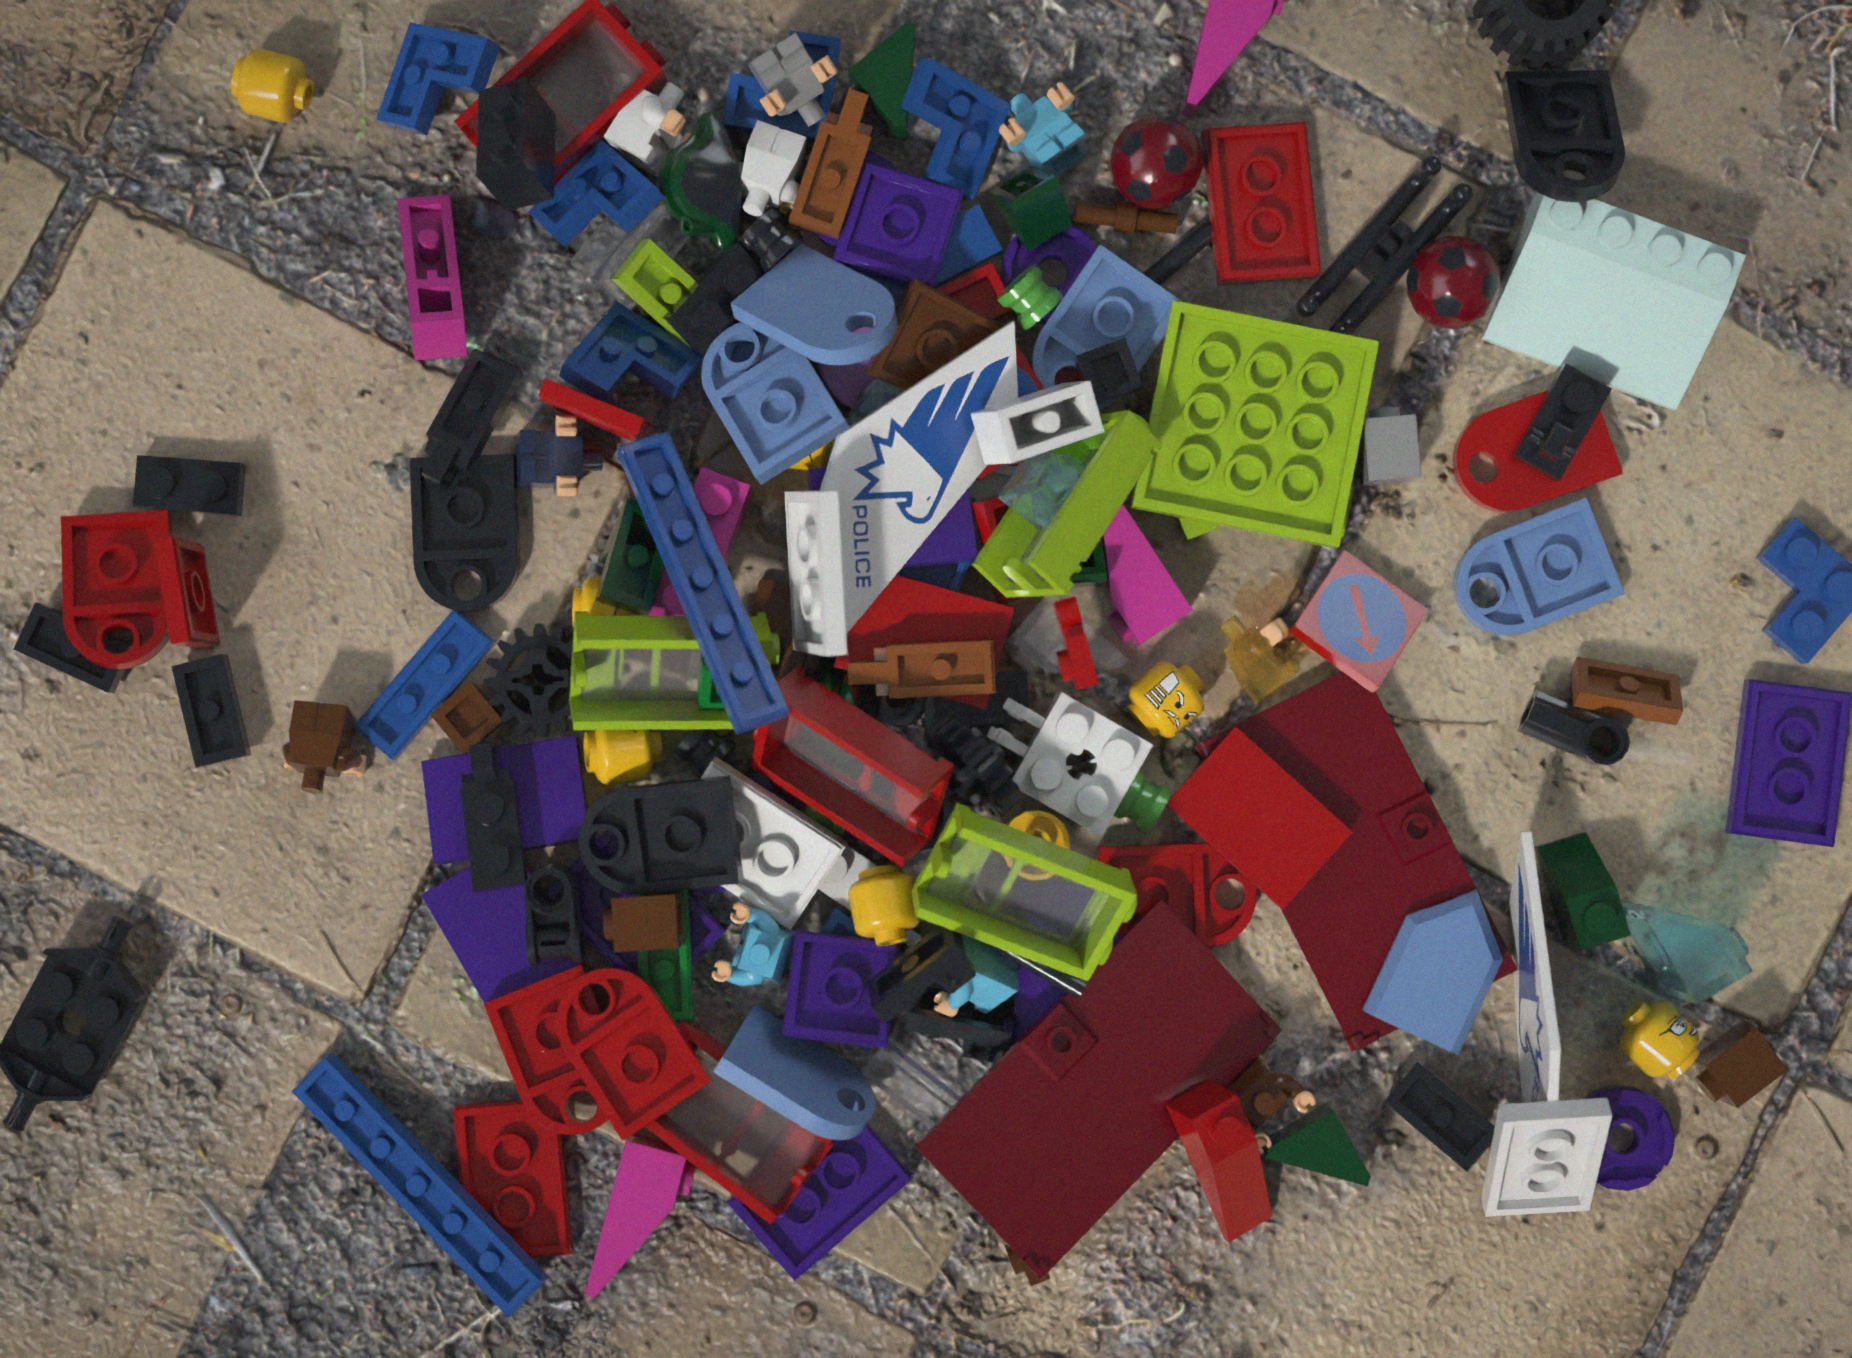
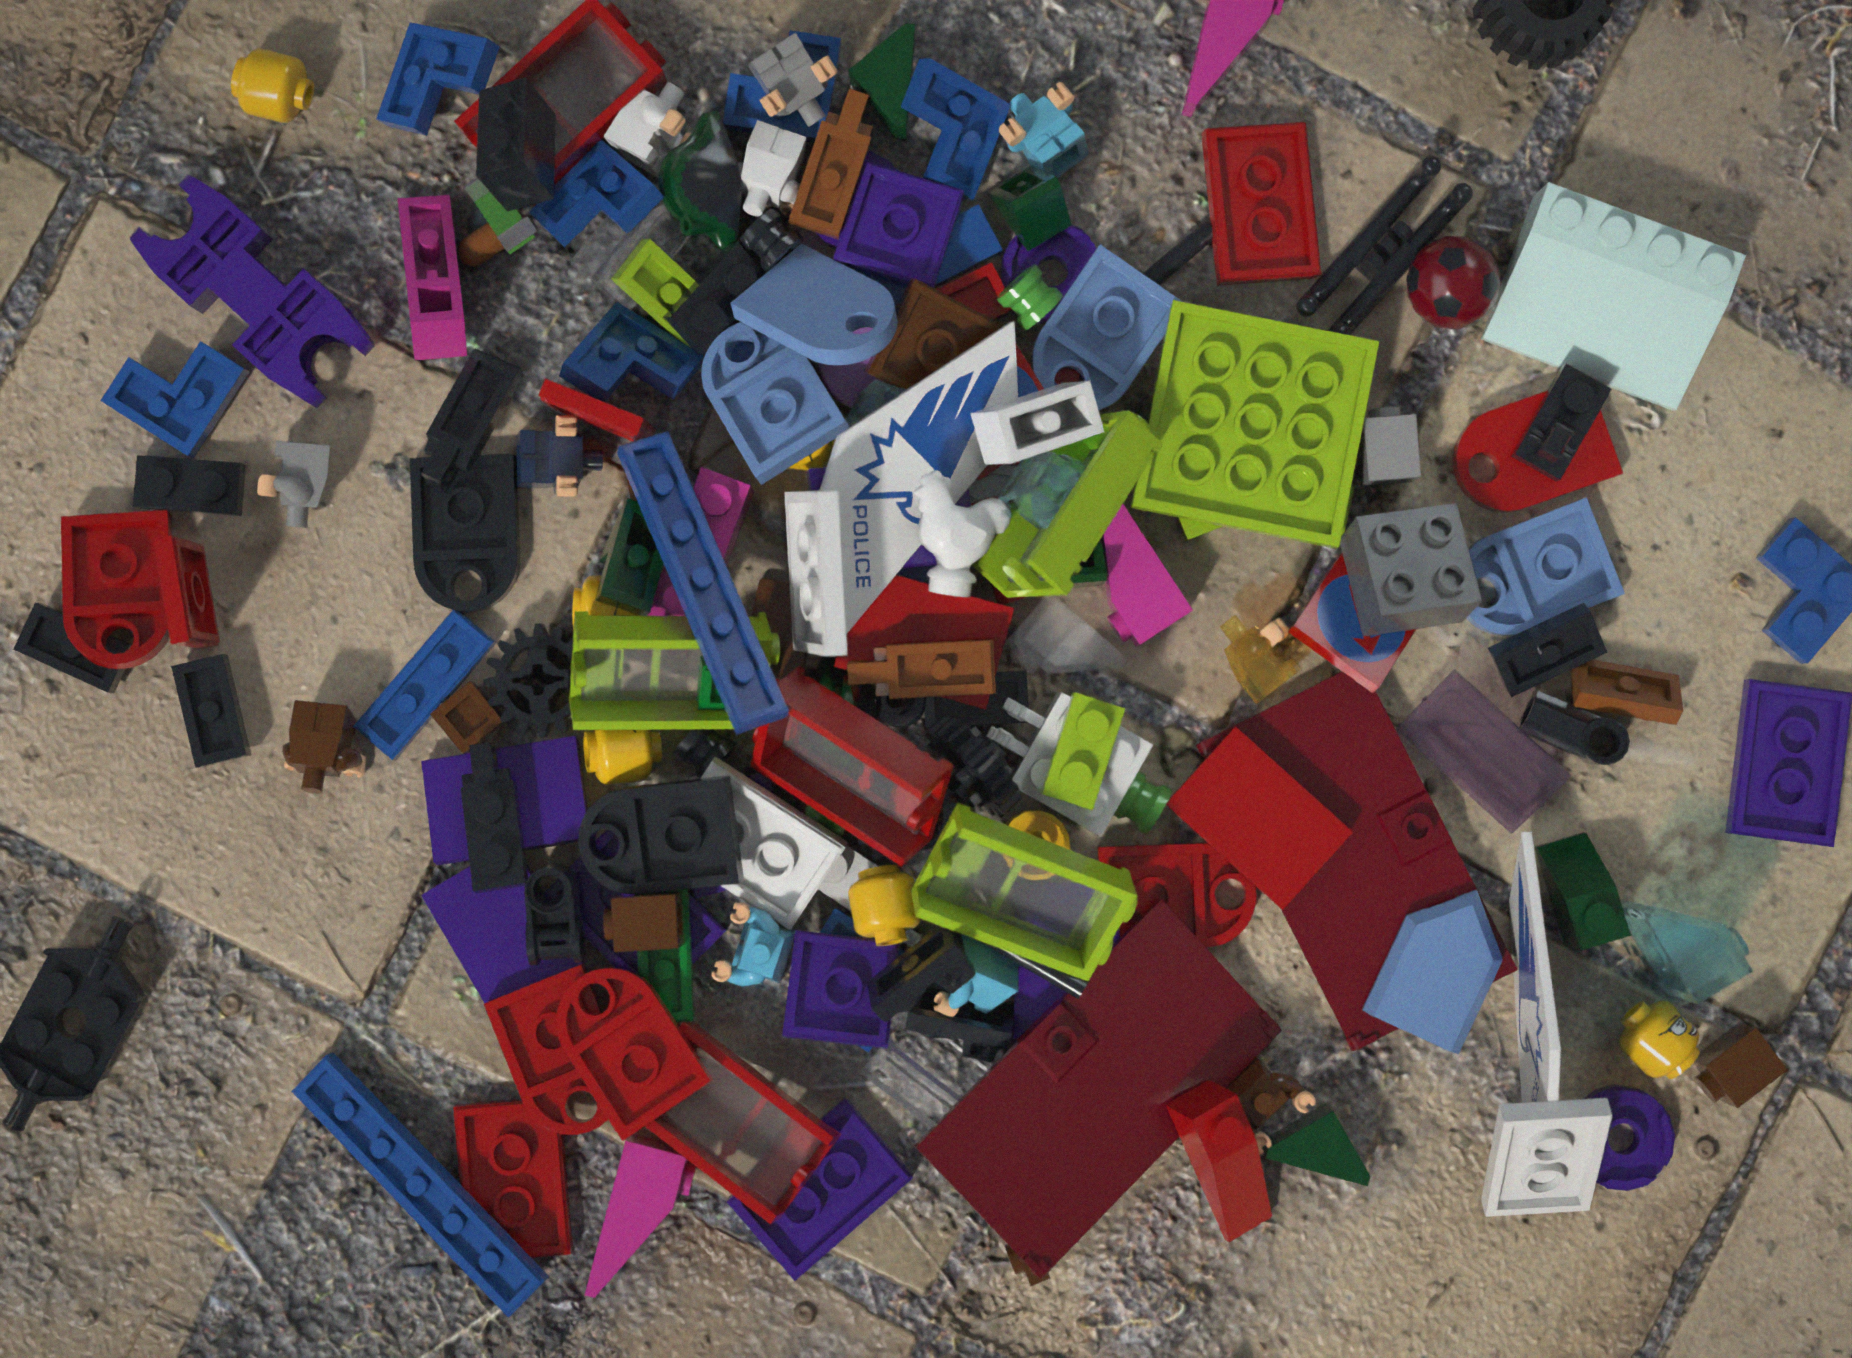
medium blue tile [713,1004,876,1140] -> none
red plate [1053,596,1099,691] -> none
reddish brown bar [1073,201,1178,234] -> none
black plate [1074,338,1143,406] -> none
dark red piece [1110,115,1203,209] -> none
yellow head [1126,661,1205,738] -> none
black hinge [1384,1062,1495,1173] -> none
black tile [1501,70,1625,202] -> none
none -> blue plate [100,341,249,459]
none -> dark purple piece [129,174,375,408]
none -> light grey piece [257,440,330,528]
none -> piece [458,178,537,267]
none -> white animal [914,470,1011,597]
none -> lime plate [1040,692,1125,811]
none -> dark grey brick [1340,503,1482,637]
none -> clear purple piece [1396,669,1571,834]
none -> black plate [1488,603,1608,698]

